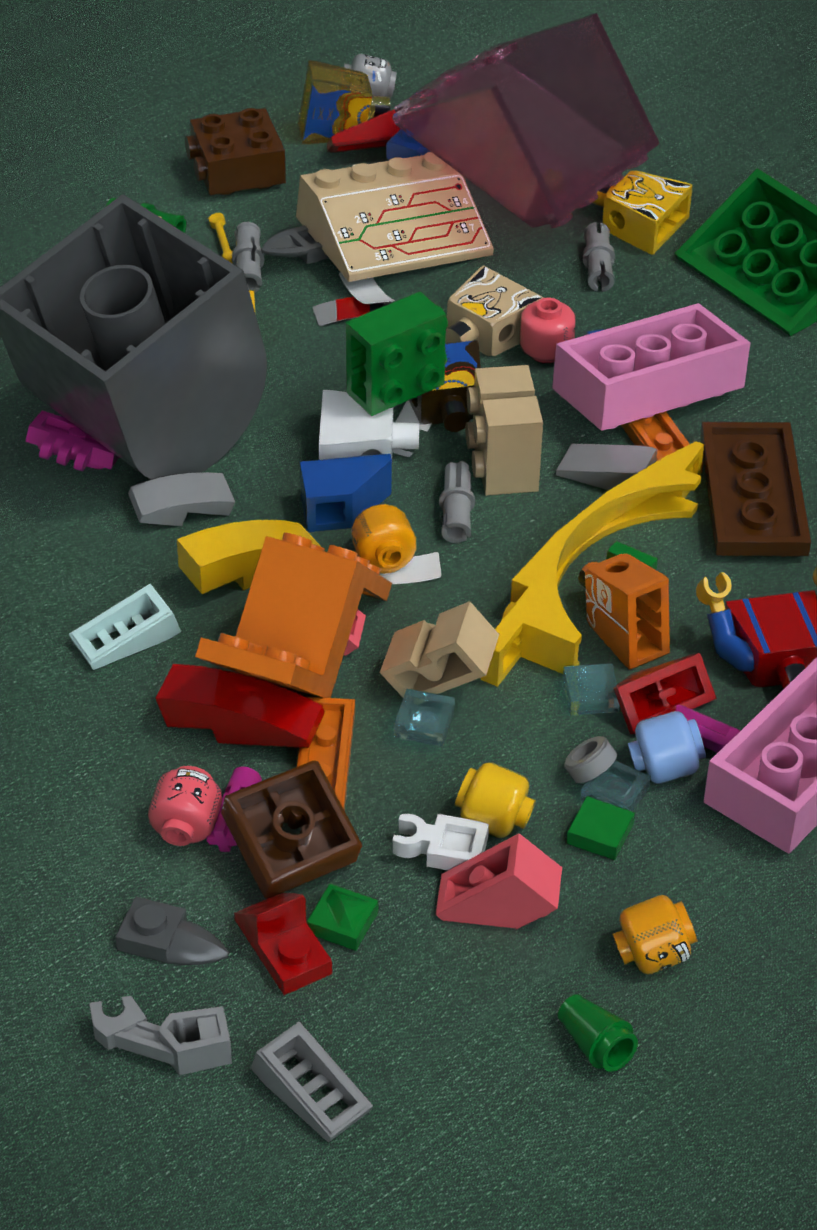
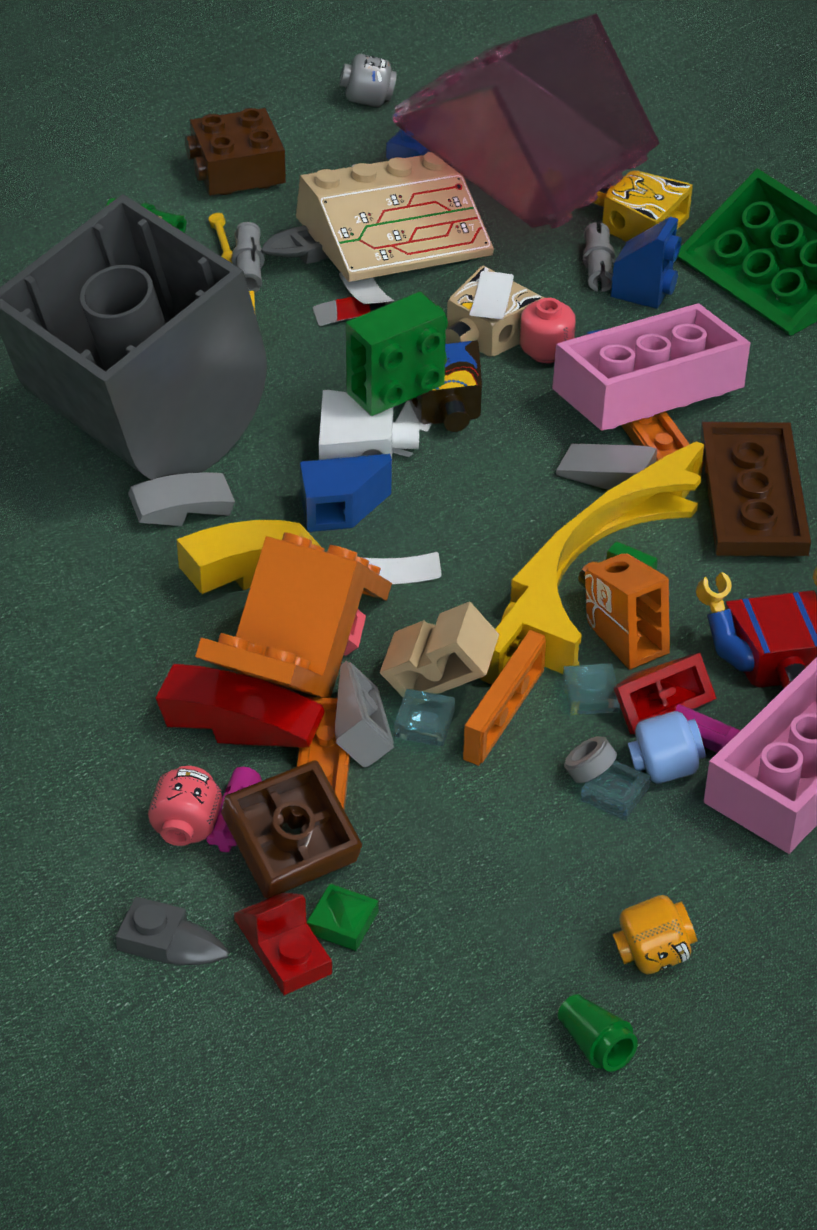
dark pink hinge [25,410,119,472] -> none
light aqua slope [69,583,181,670] -> none
light grey piece [89,996,232,1076] -> none
light grey slope [250,1021,373,1143] -> none
torso [298,60,390,144] -> none
red slope [326,107,407,153] -> none
light orange head [351,504,417,574] -> none
white plate [393,814,489,870] -> none
coral slope [435,833,562,929] -> none
light grey axle [439,461,475,543] -> none
yellow head [455,762,536,838] -> none
tan piece [465,365,543,496] -> none
green tile [567,796,635,860] -> none
none -> light grey slope [335,660,394,767]
none -> orange tile [463,630,546,766]
none -> white sticker [469,271,514,319]
none -> blue slope [611,217,682,309]

